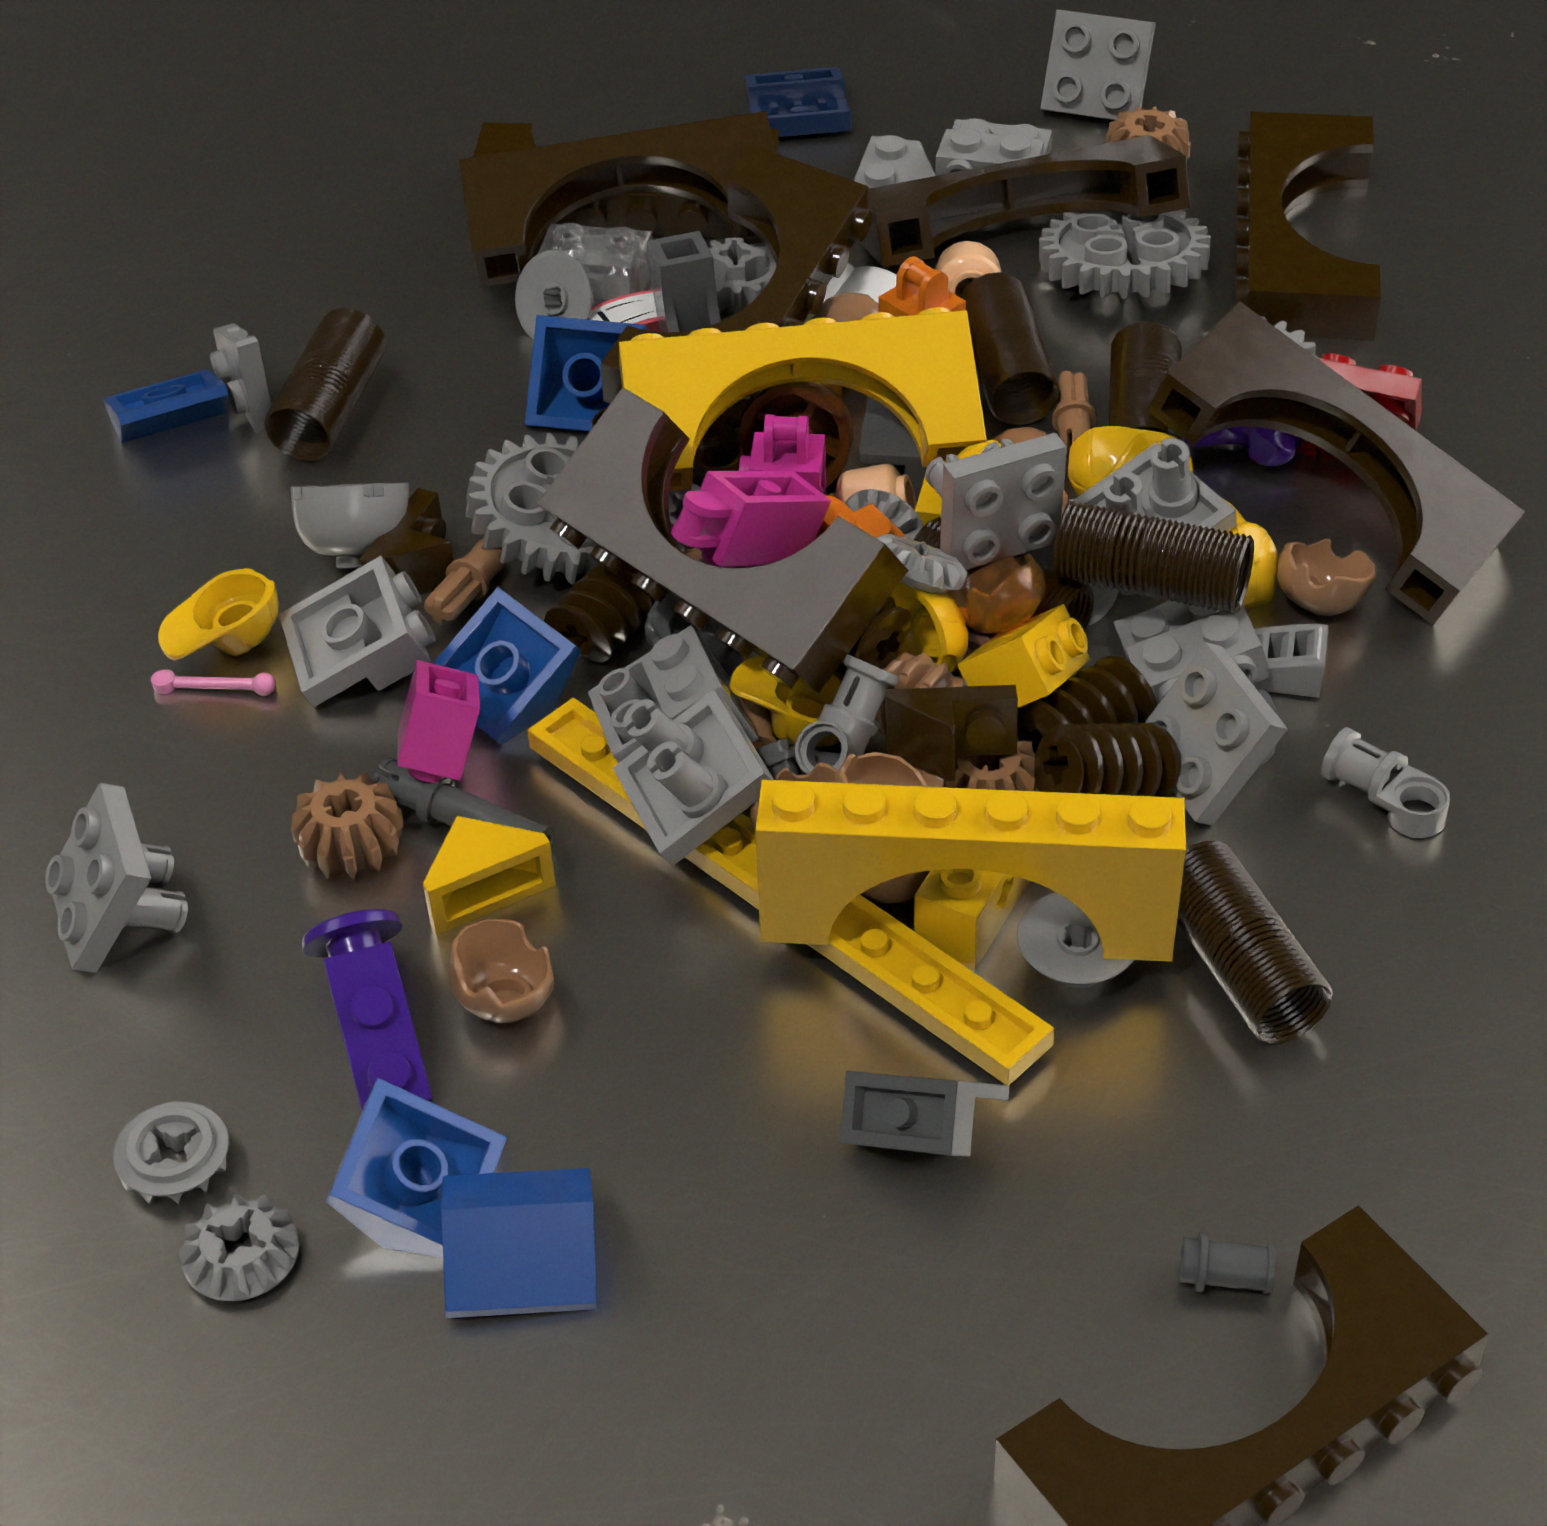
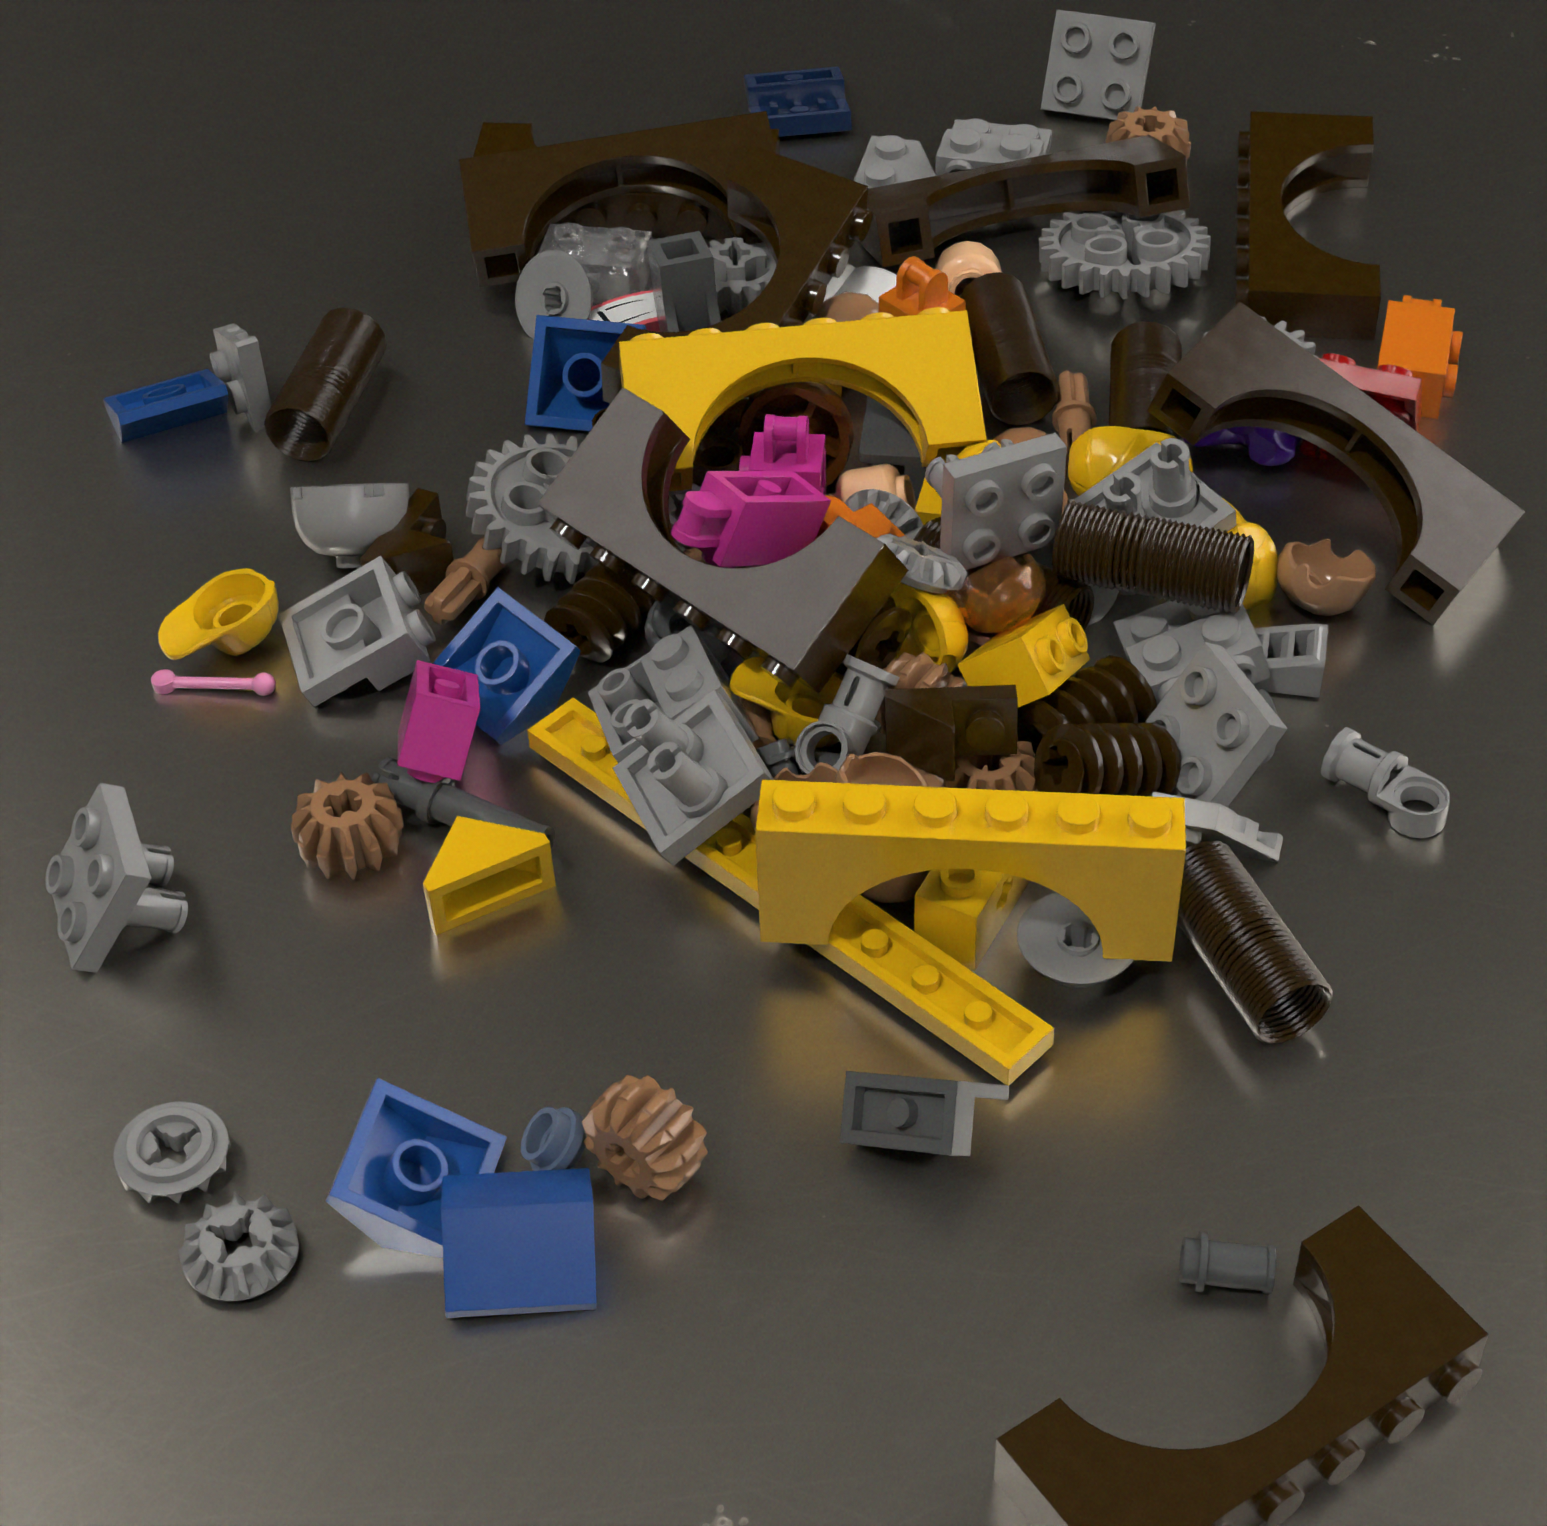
dark purple piece [302,909,433,1111] -> none
medium nougat hair [449,919,554,1023] -> none
none -> sand blue plate [521,1106,586,1171]
none -> medium nougat gear [582,1074,708,1201]
none -> light grey wing [1152,792,1283,863]
none -> orange brick [1377,295,1463,419]

